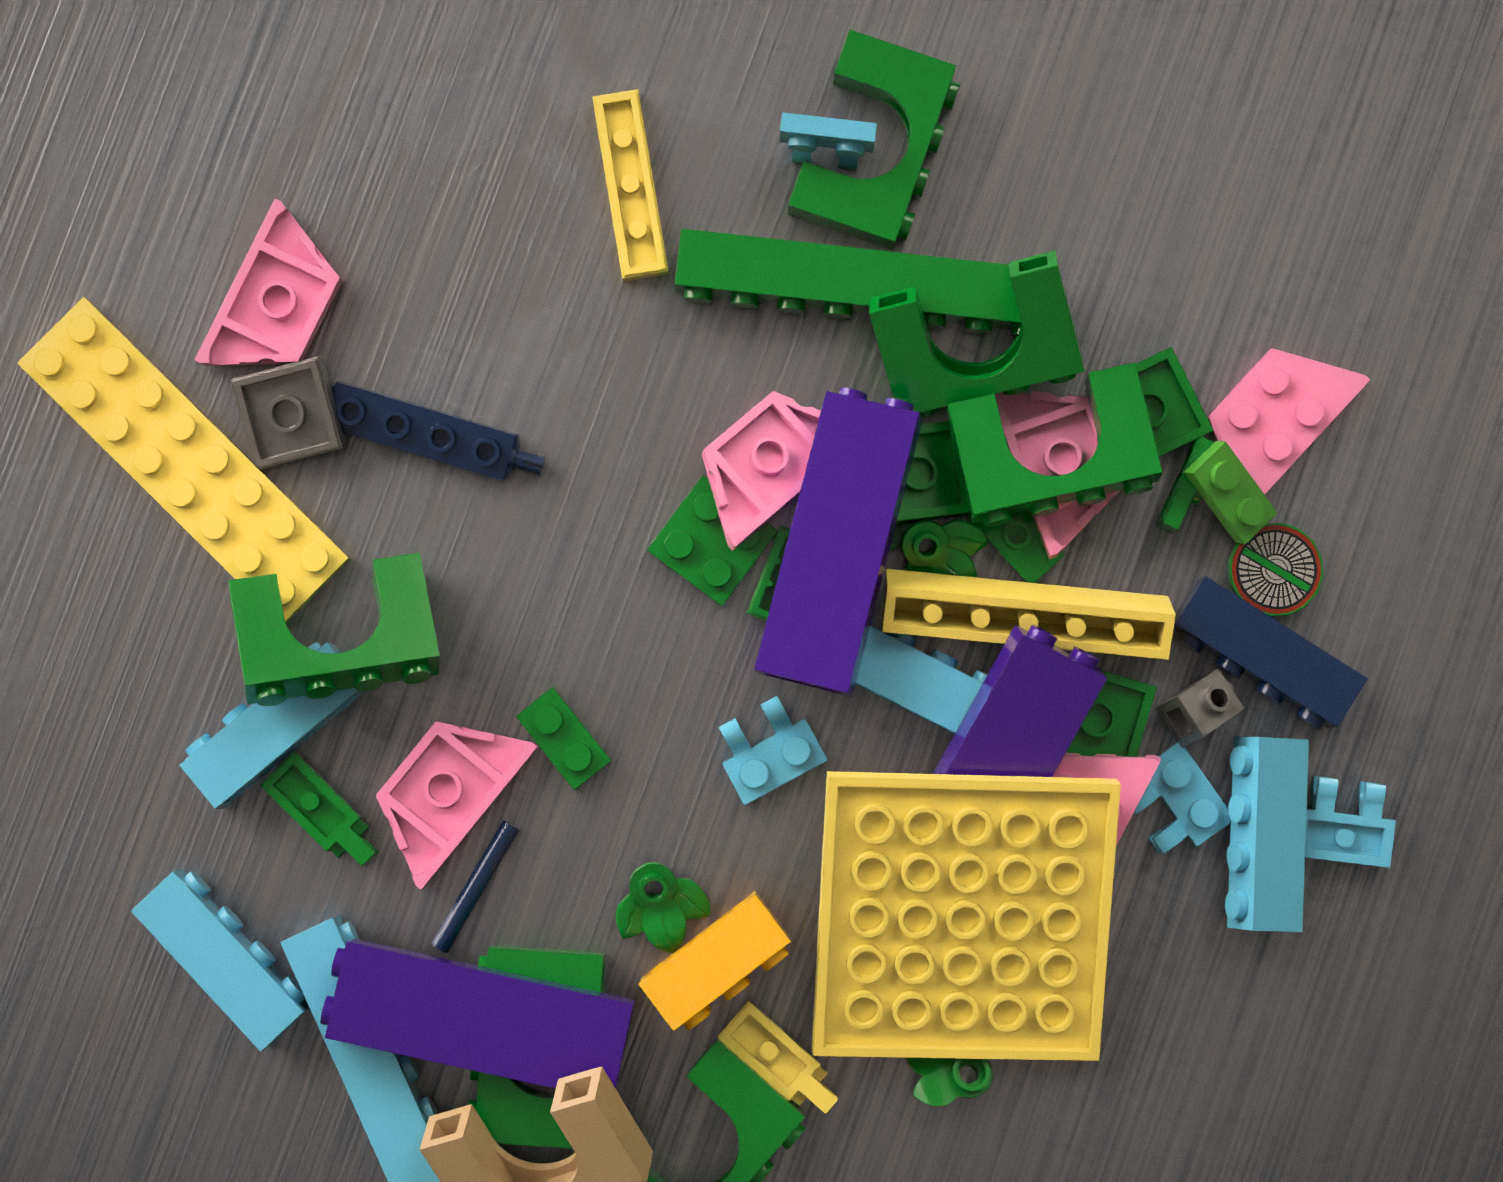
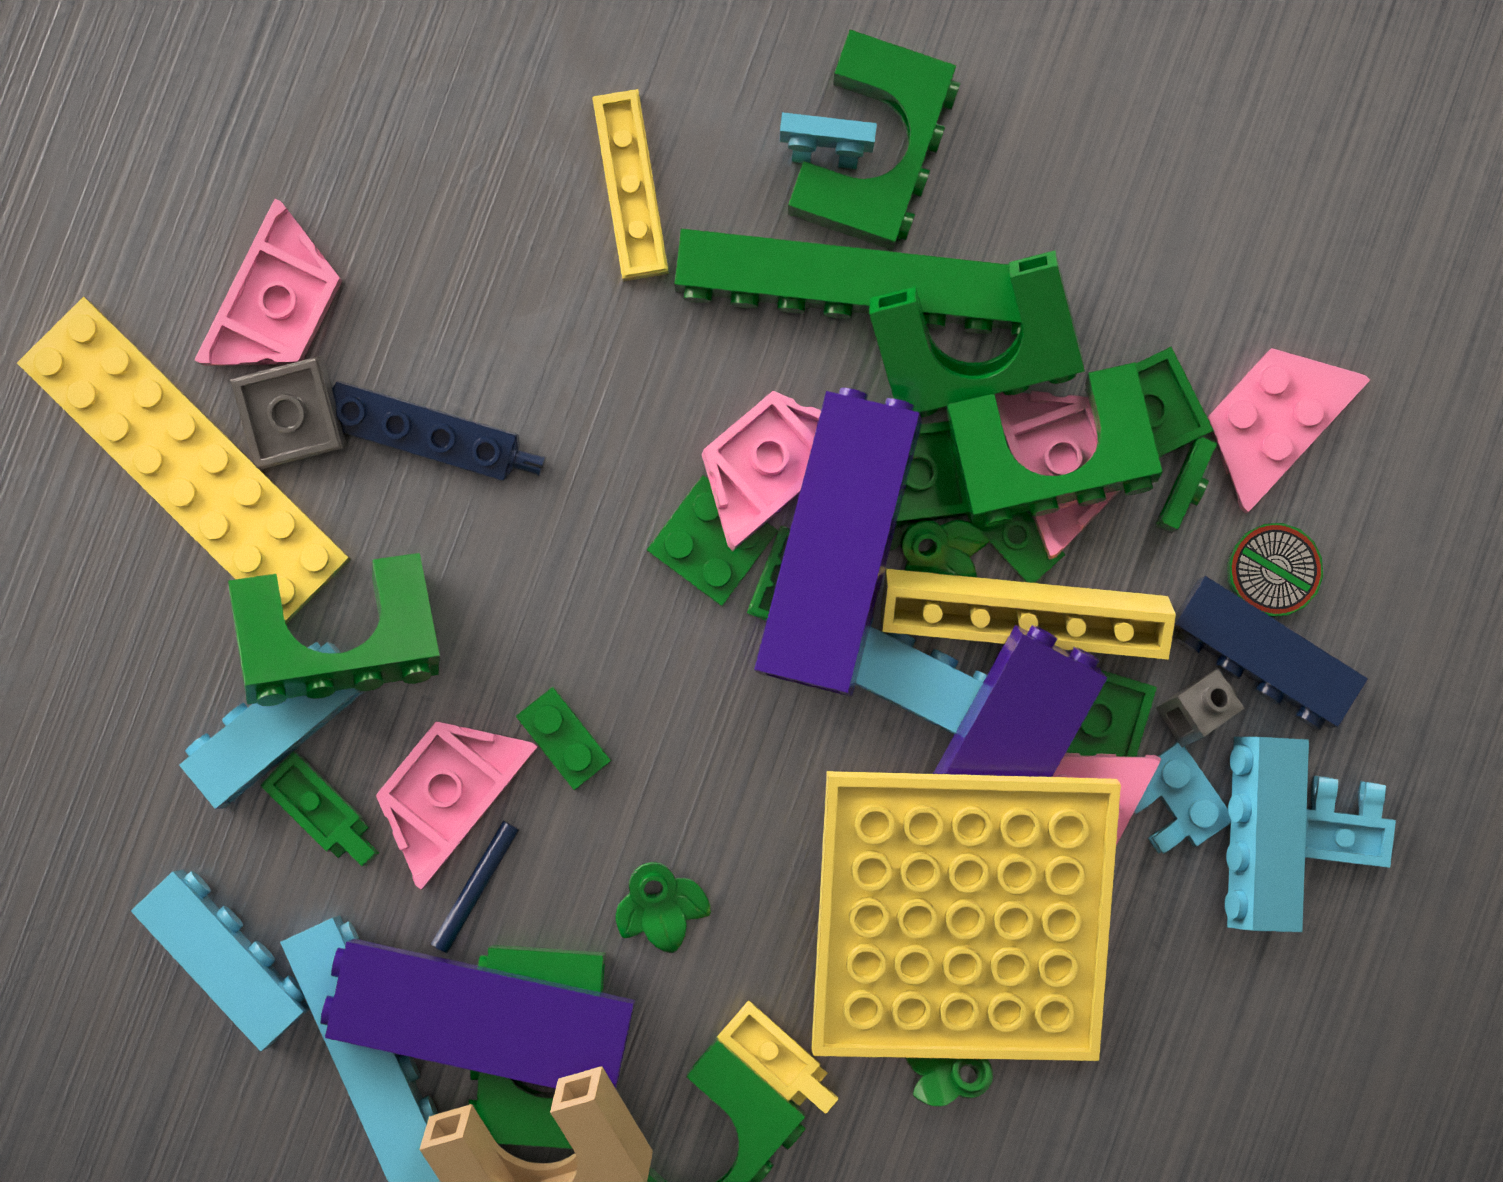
yellow brick [638,891,791,1031] -> none
medium azure plate [719,696,828,805] -> none
bright green plate [1184,441,1277,544] -> none

